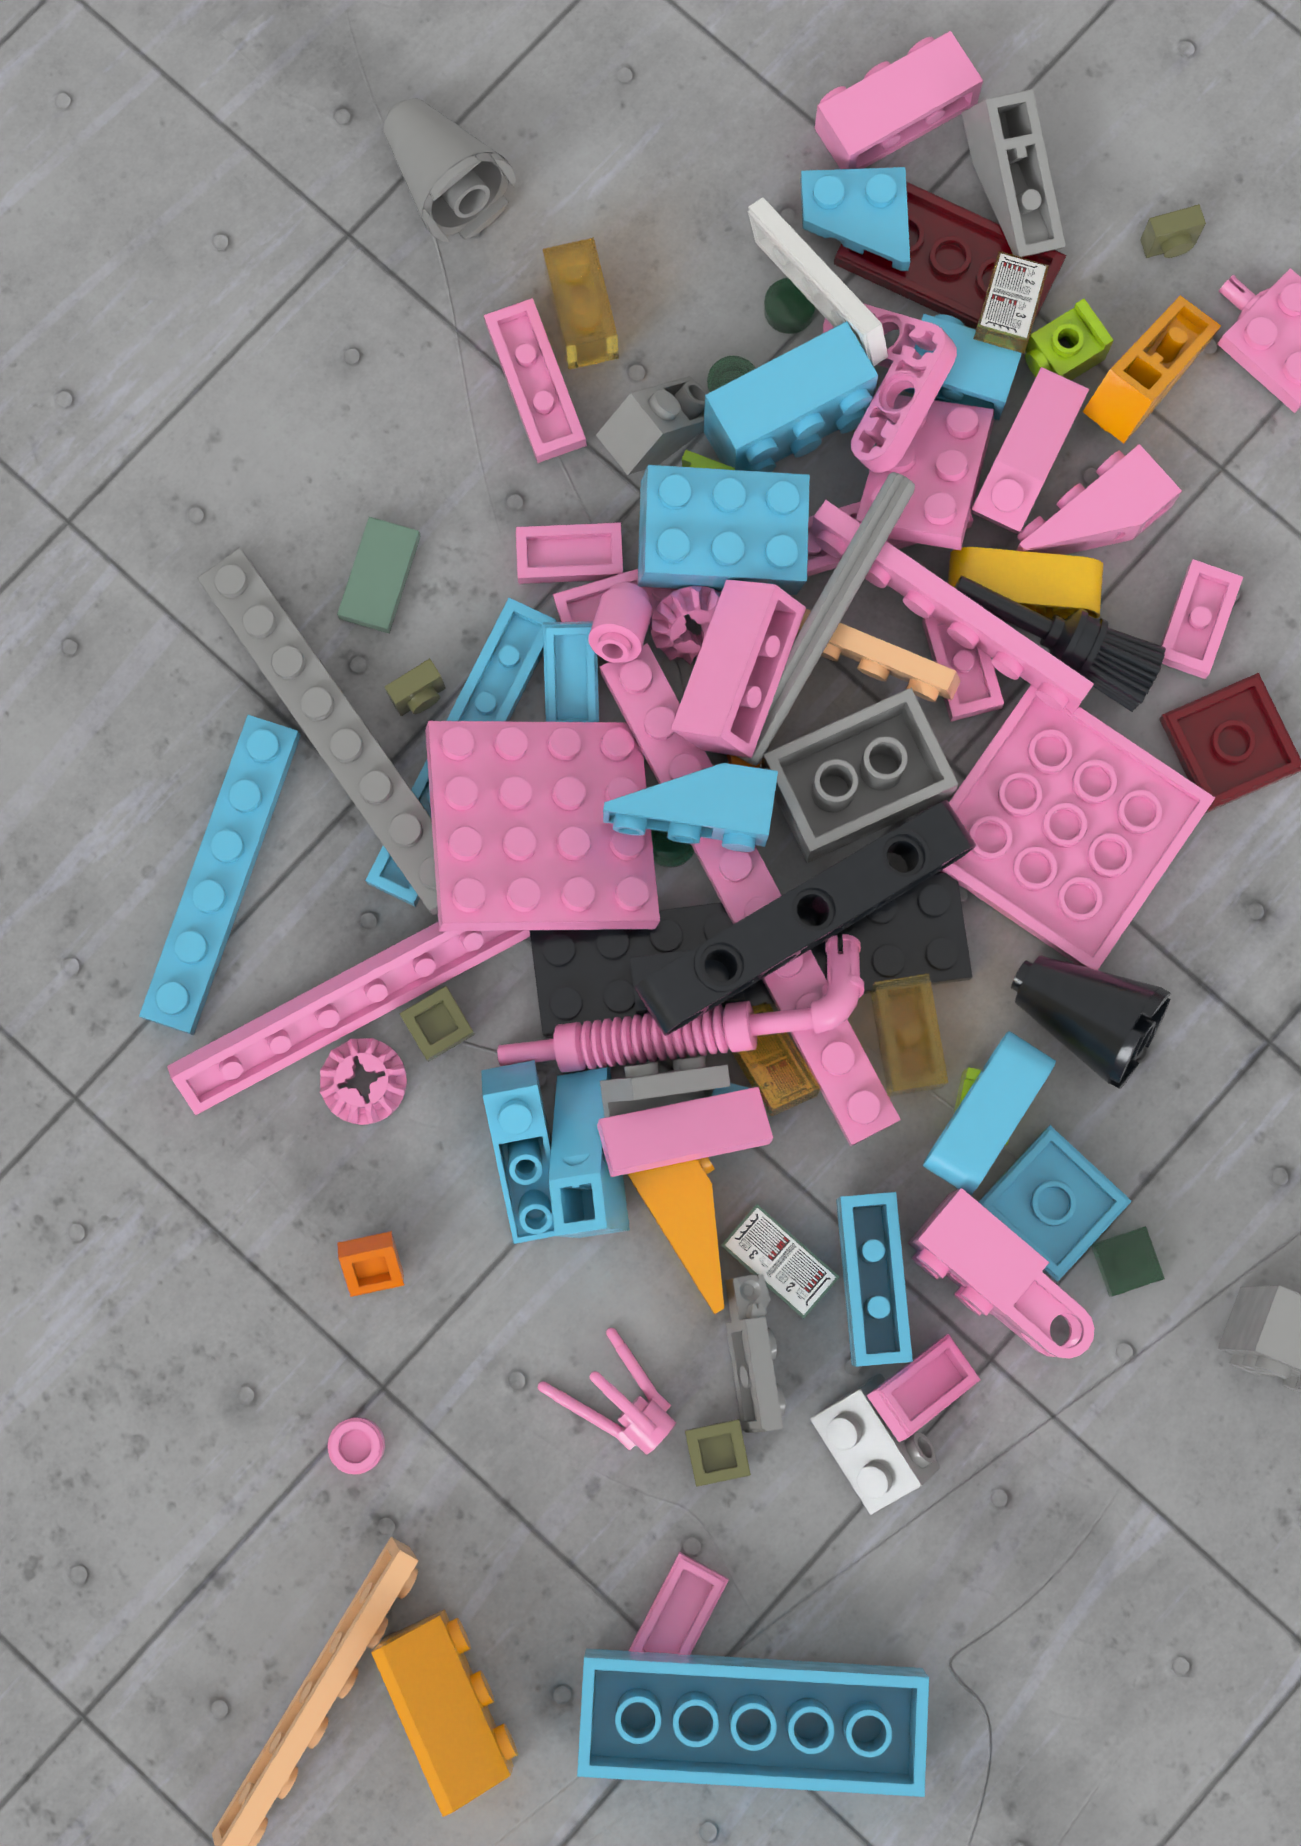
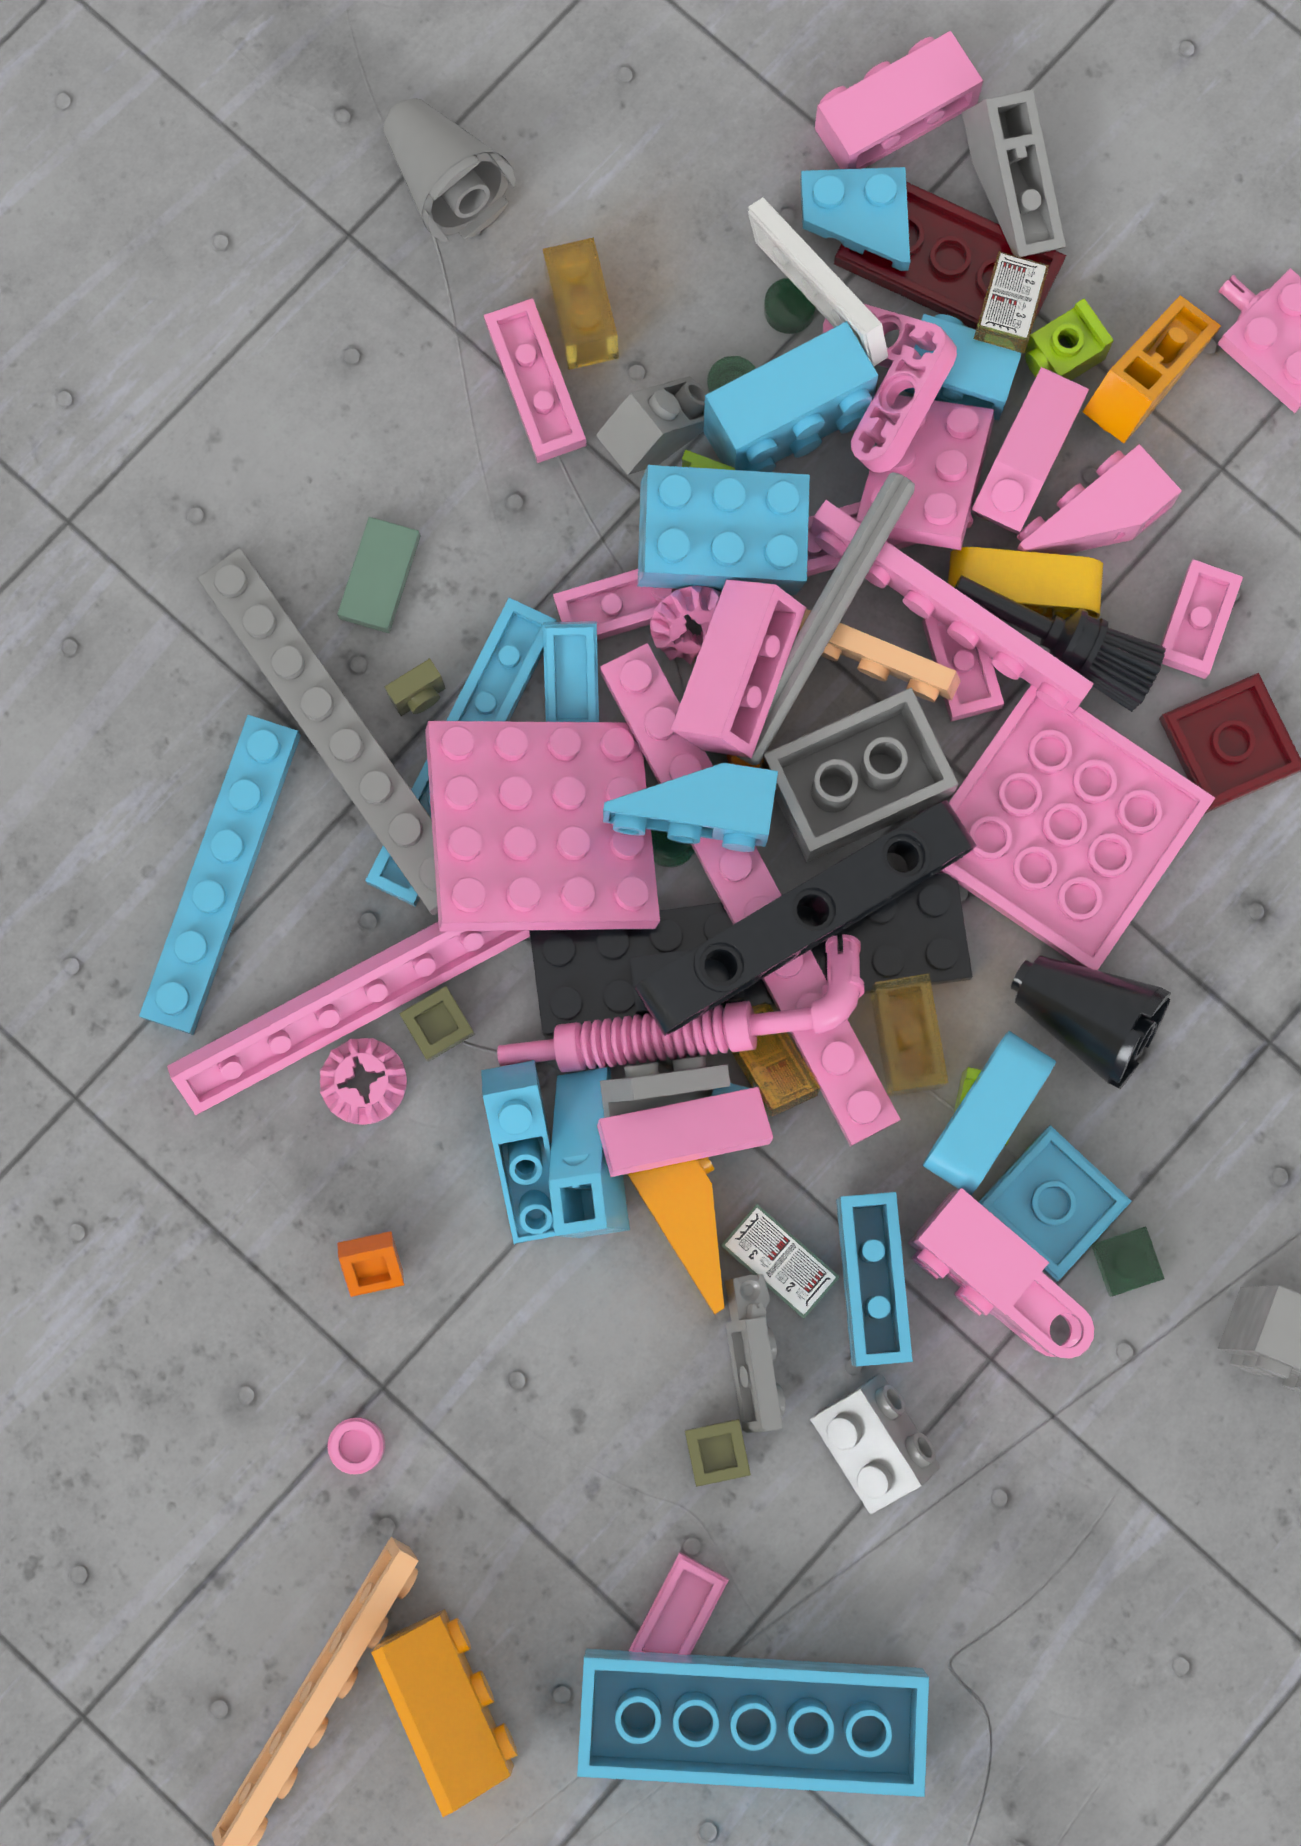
bright pink tile [516,522,623,584] -> none
bright pink plant [537,1327,676,1455] -> none
bright pink brick [588,582,652,663] -> none
bright pink tile [866,1334,981,1442] -> none
olive plate [1140,204,1206,258] -> none

